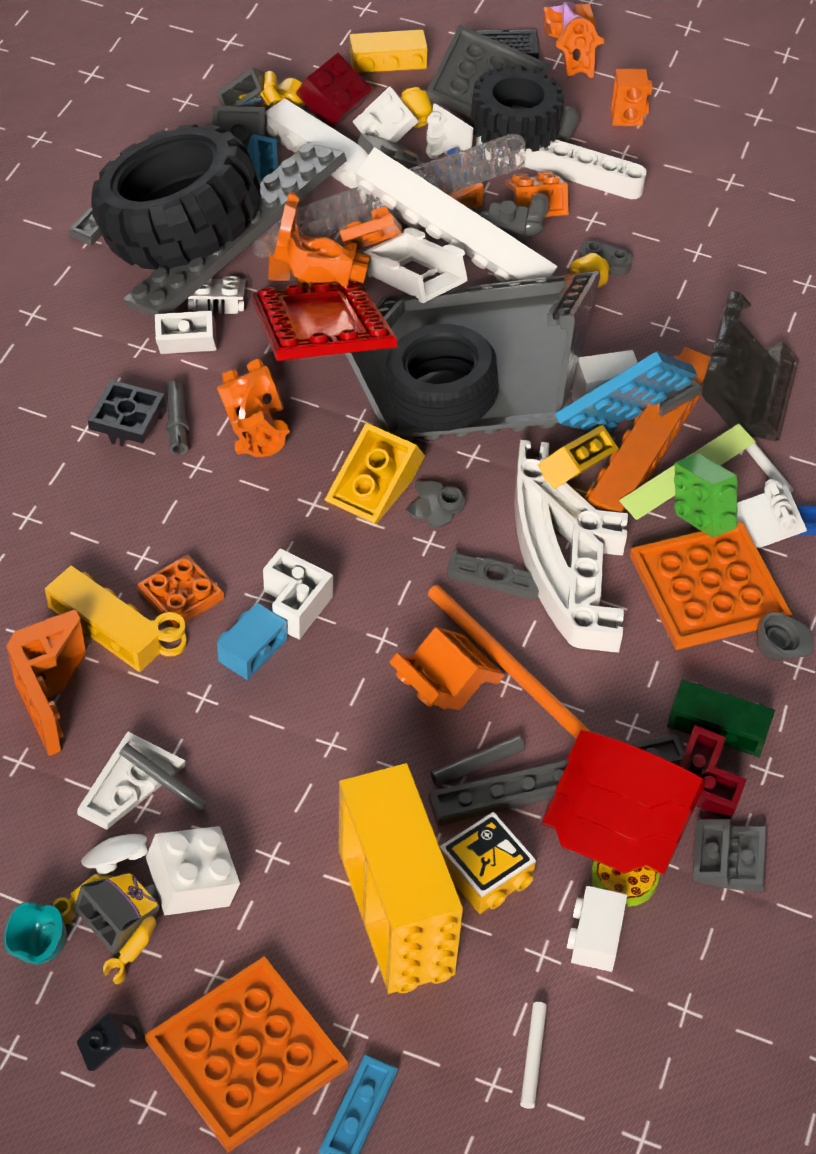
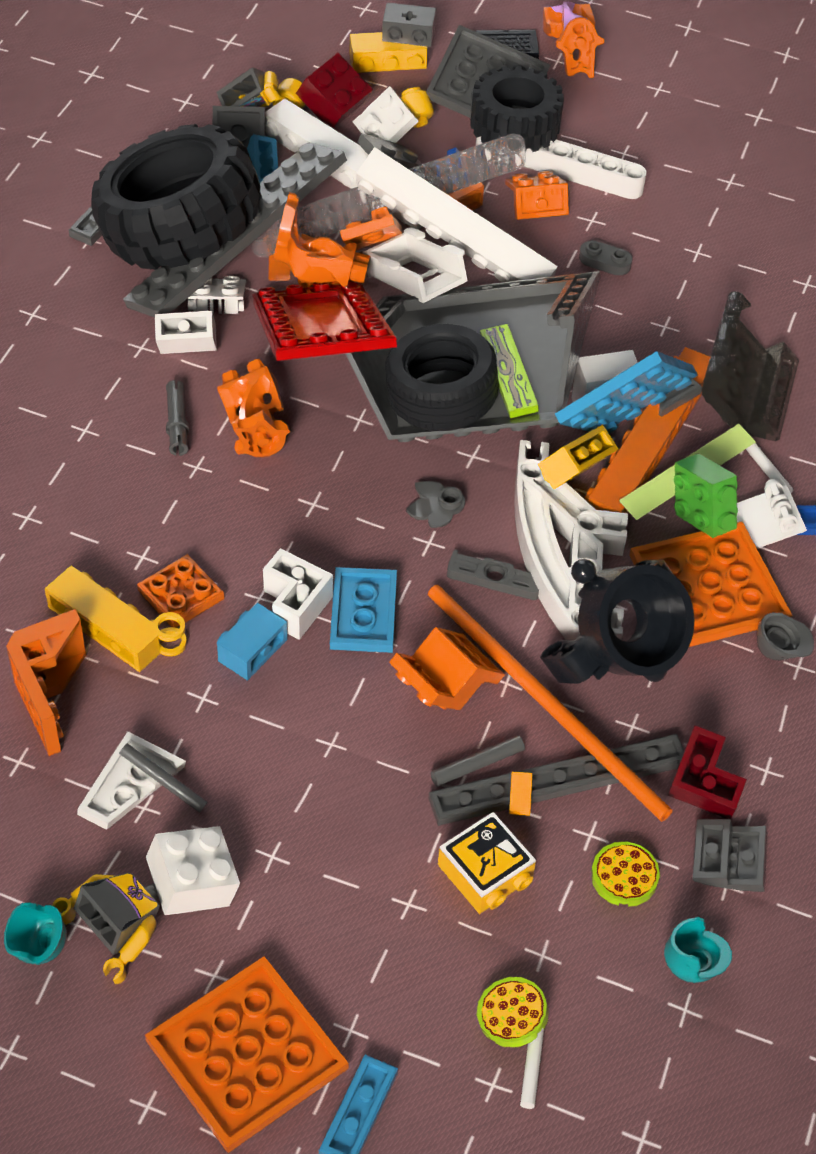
black bracket [77,1013,148,1071] -> none
white dish [81,834,148,875] -> none
black piece [88,379,166,447] -> none
yellow slope [324,422,425,525] -> none
yellow container [338,763,463,994] -> none
white hinge [426,103,473,169] -> none
dark grey torso [470,193,549,248] -> none
red slope [541,730,706,876] -> none
dark grey cone [557,106,580,143] -> none
white brick [567,886,627,972] -> none
yellow head [568,253,610,288] -> none
orange brick [610,69,652,126] -> none
dark green brick [667,679,775,758] -> none
none -> dark azure plate [330,567,397,653]
none -> dark grey brick [382,2,436,47]
none -> tile [477,977,549,1047]
none -> lime tile [480,324,539,418]
none -> light orange piece [509,771,532,816]
none -> black piece [540,558,694,684]
none -> teal helmet [664,917,732,983]

